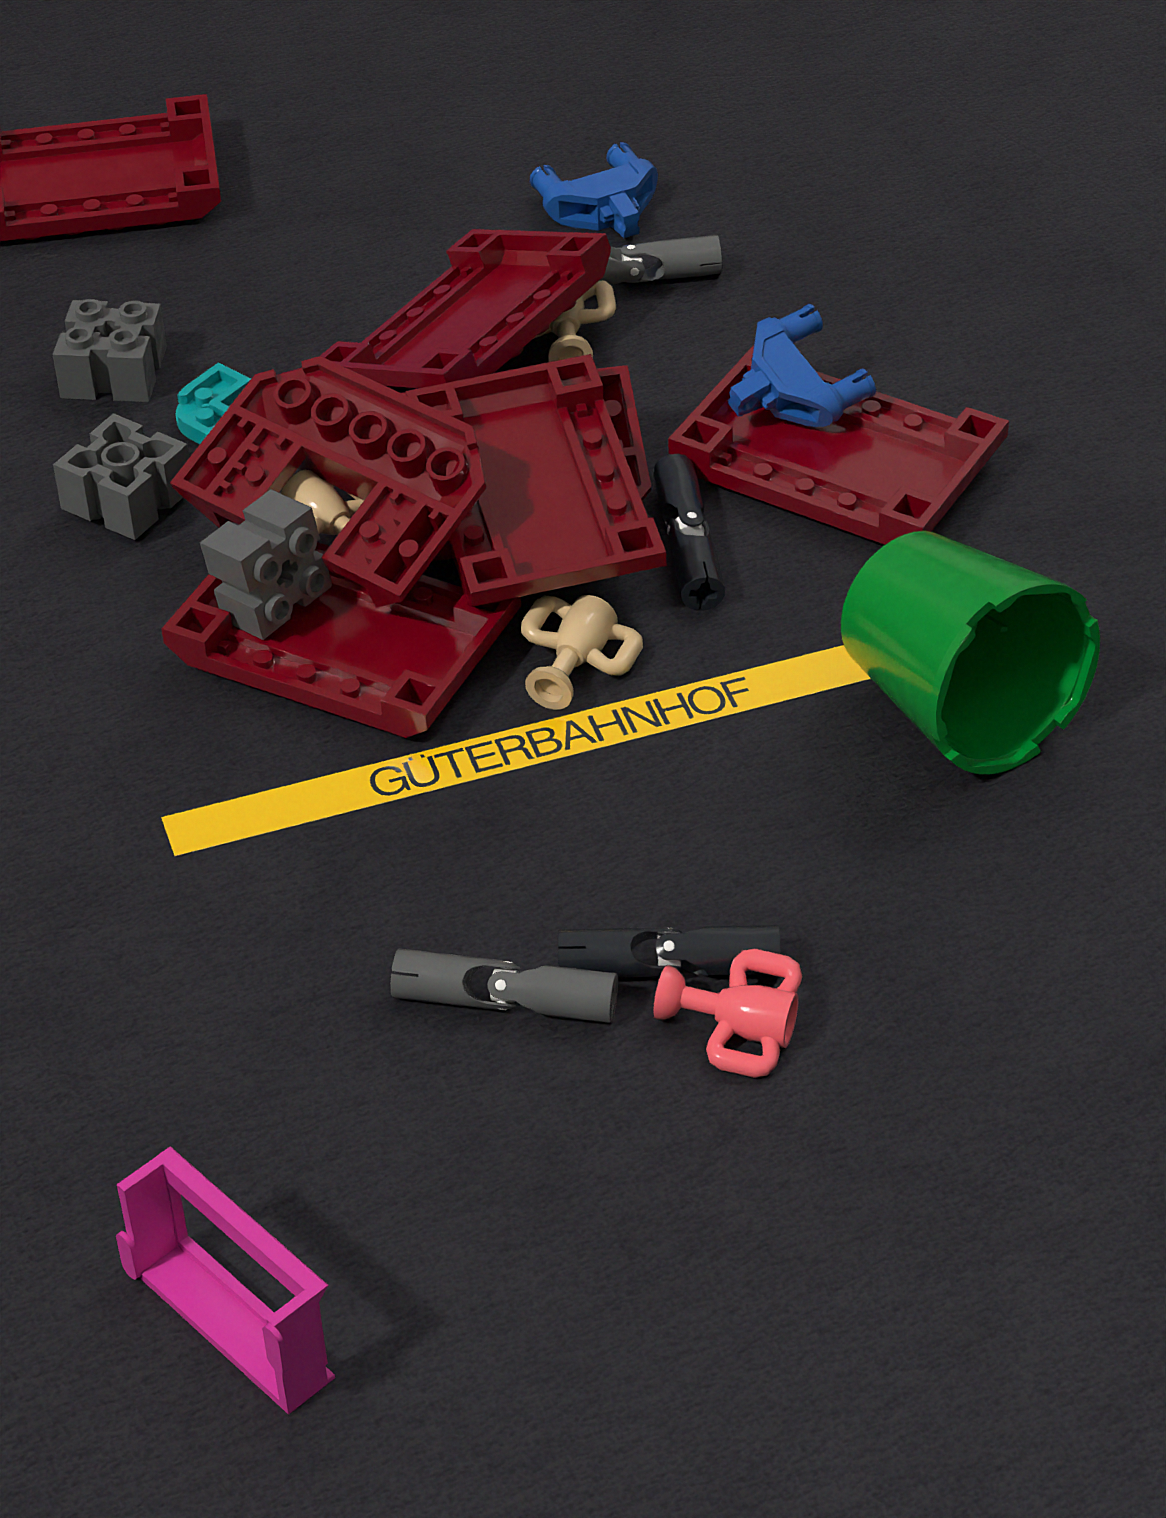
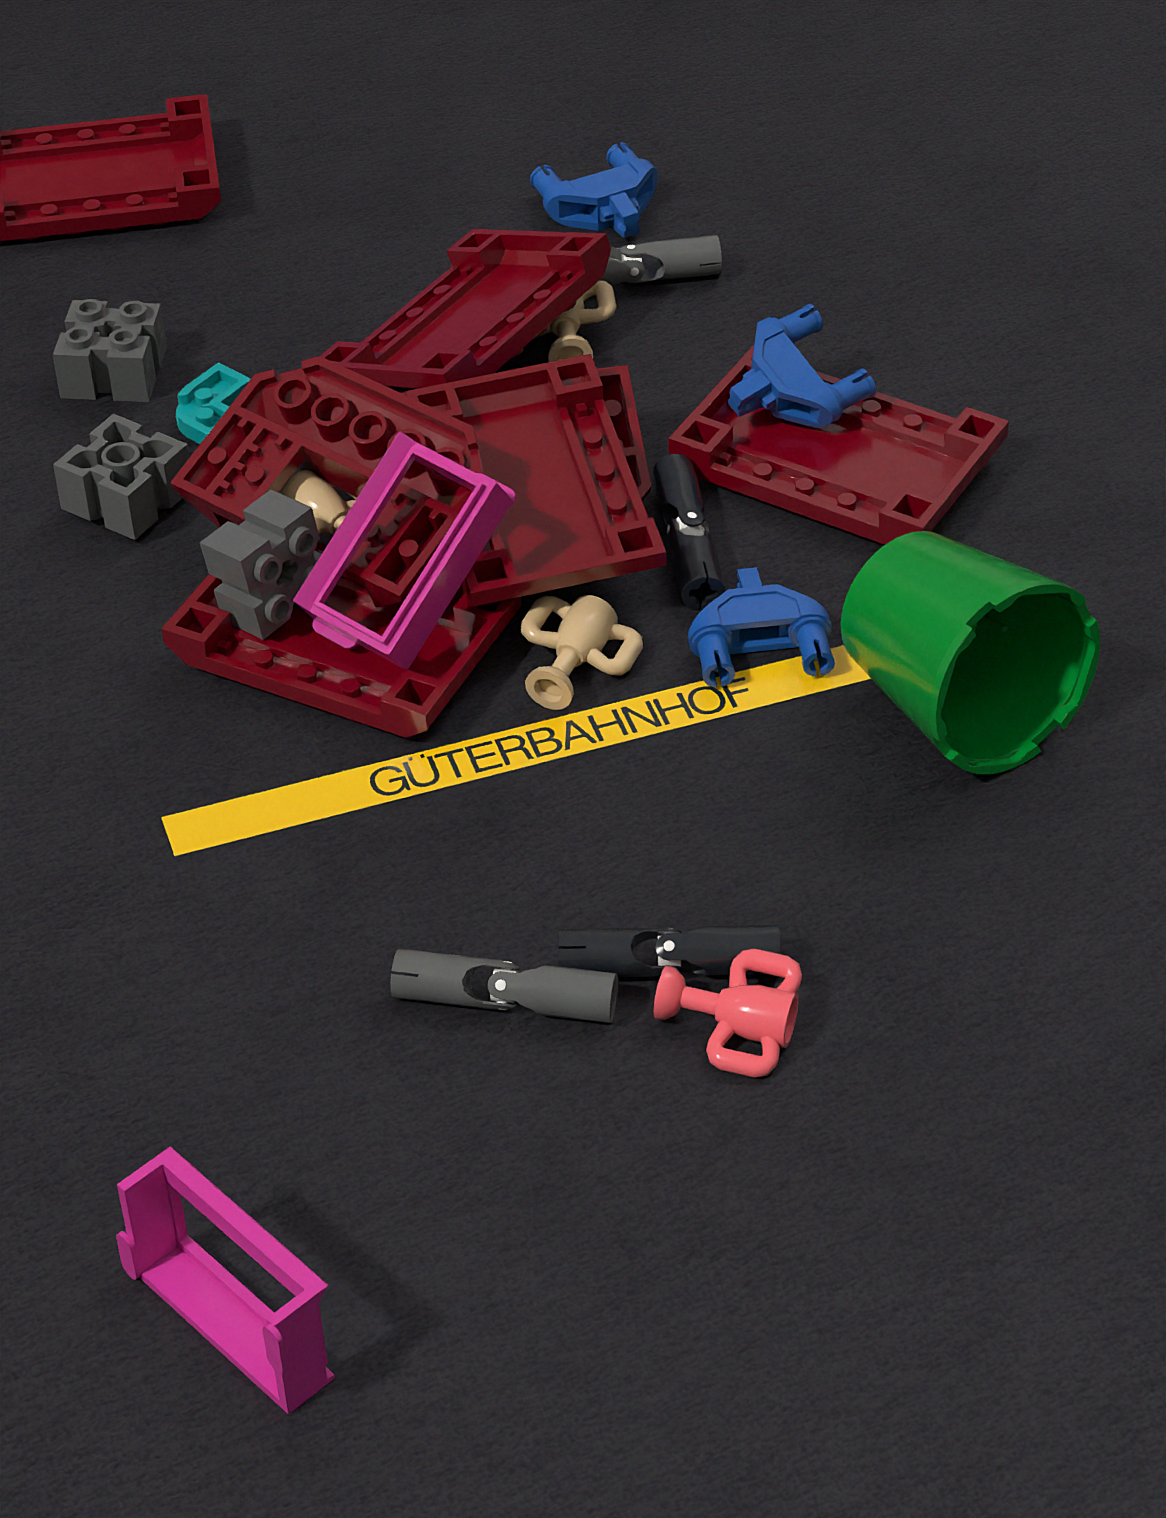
none -> dark pink piece [293,431,516,670]
none -> blue connector [688,567,835,687]

